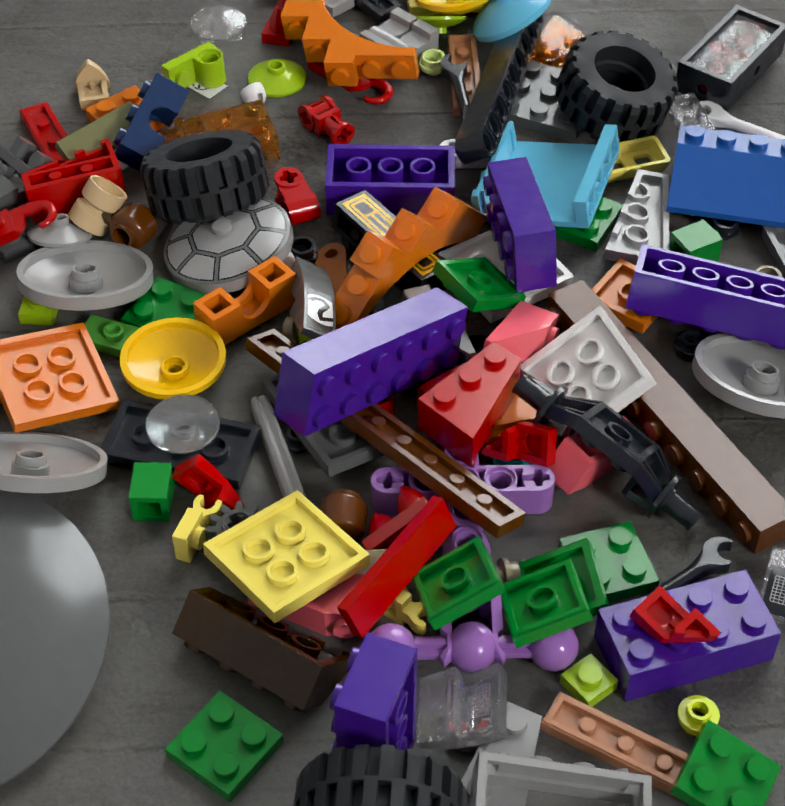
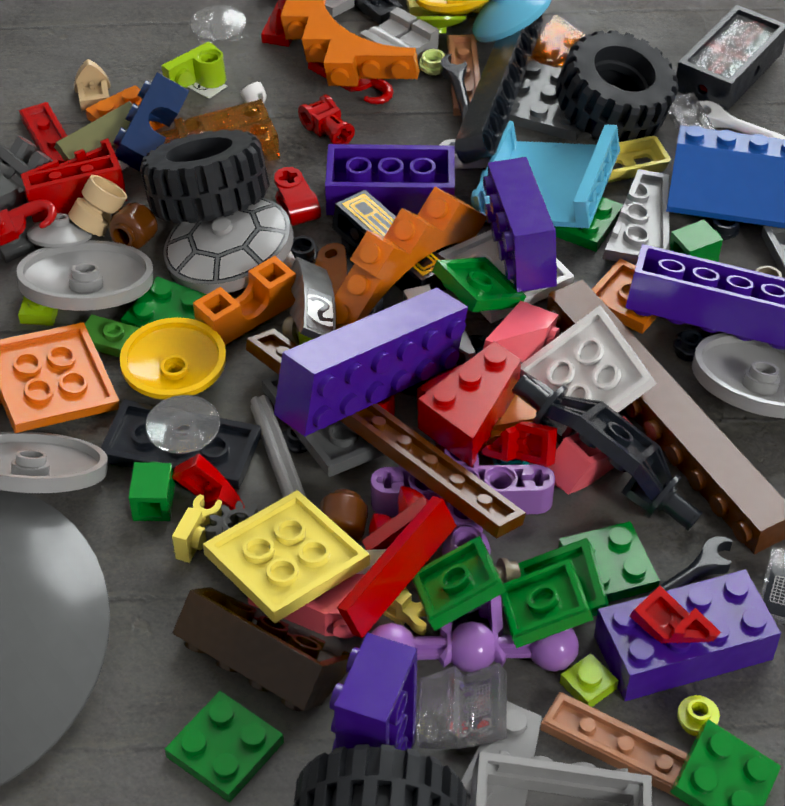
lime dish [248,59,306,98] -> none

